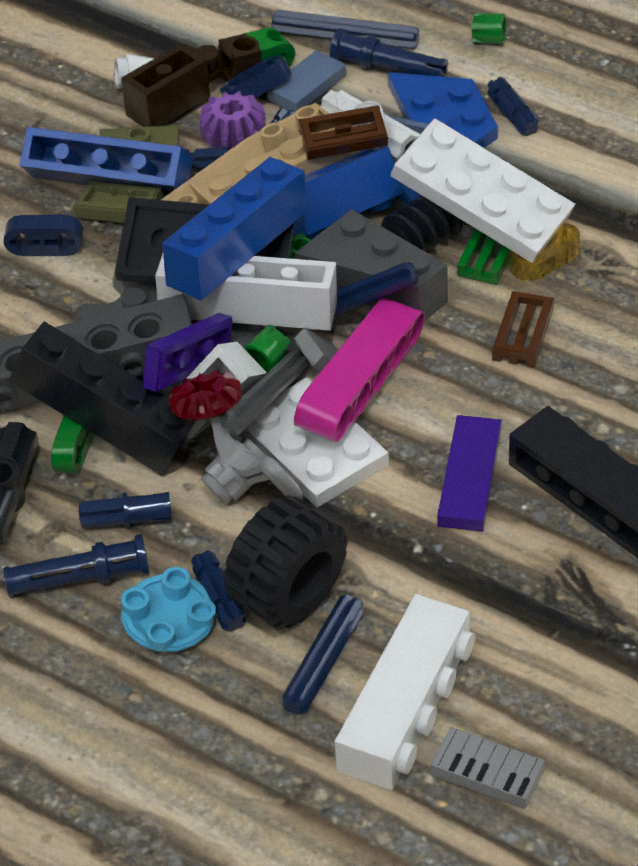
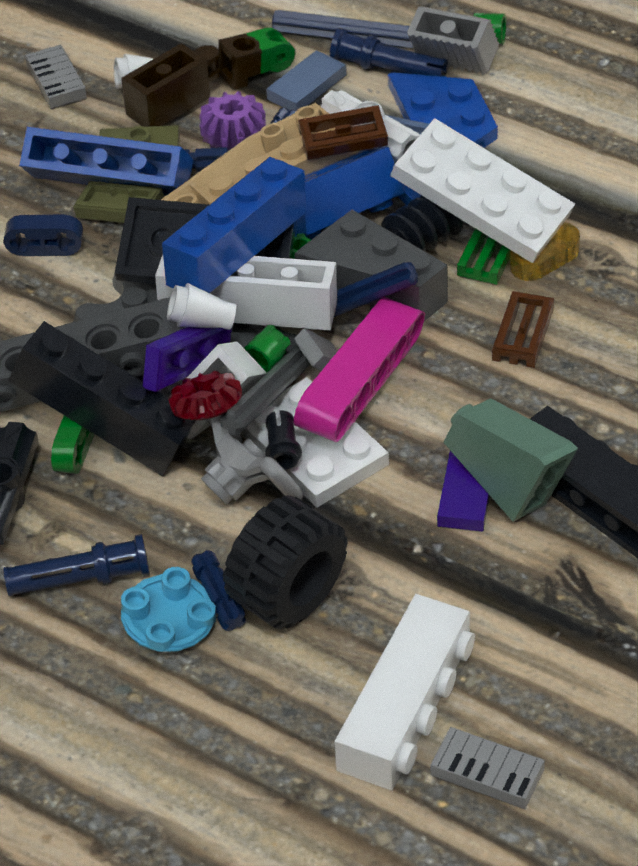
dark blue axle [78,492,172,529] -> none
dark blue beam [219,55,292,98] -> none
dark blue axle [282,594,363,715] -> none
dark blue axle [487,77,539,136] -> none
none -> light grey tile [25,45,87,109]
none -> white cone [167,283,236,330]
none -> black pin [265,410,302,470]
none -> light grey brick [407,6,499,75]
none -> sand green slope [443,398,578,522]

